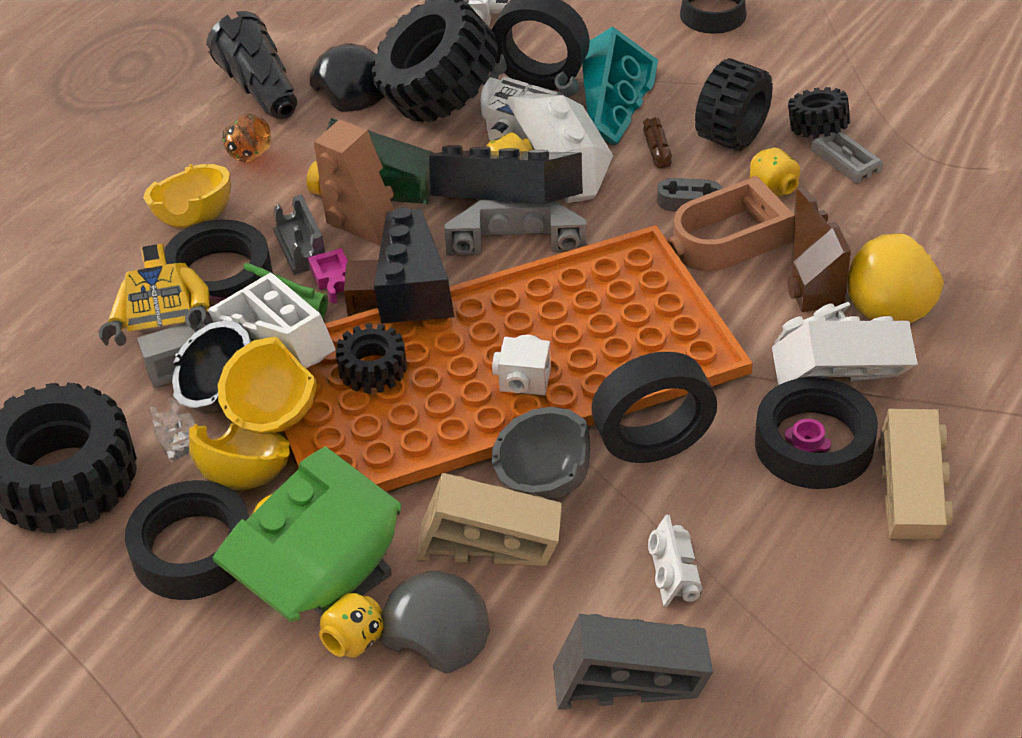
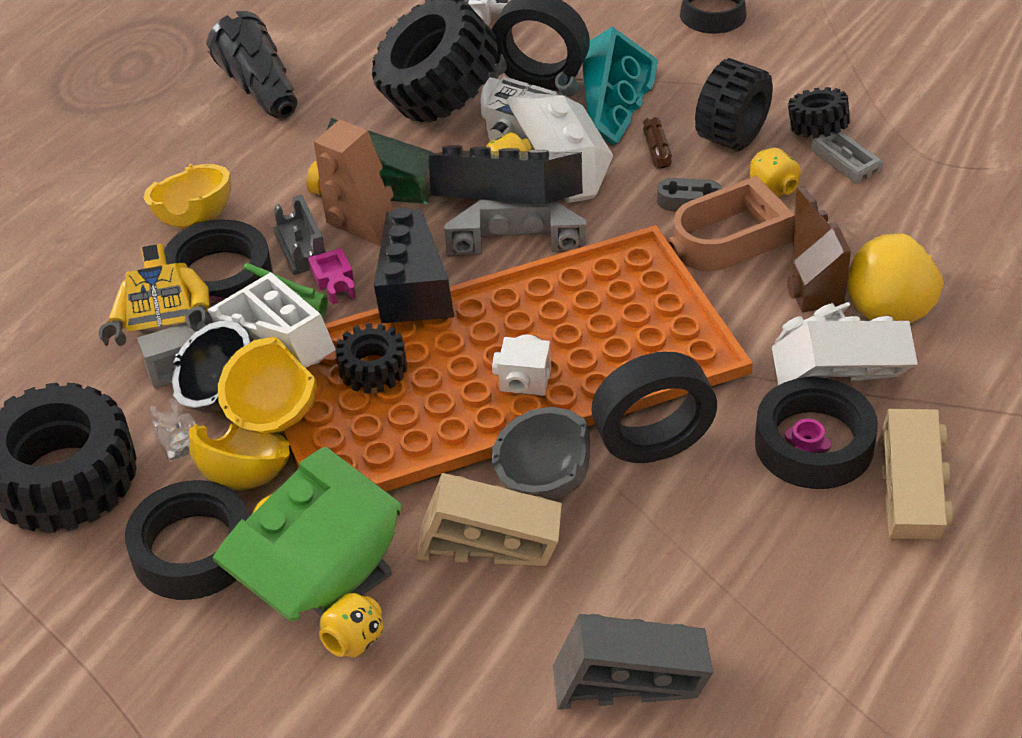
clear orange head [222,113,272,163] -> none
black cylinder [310,43,385,112] -> none
reddish brown panel [344,260,378,316] -> none
dark grey cylinder [381,571,490,673] -> none
white hinge [648,514,702,607] -> none

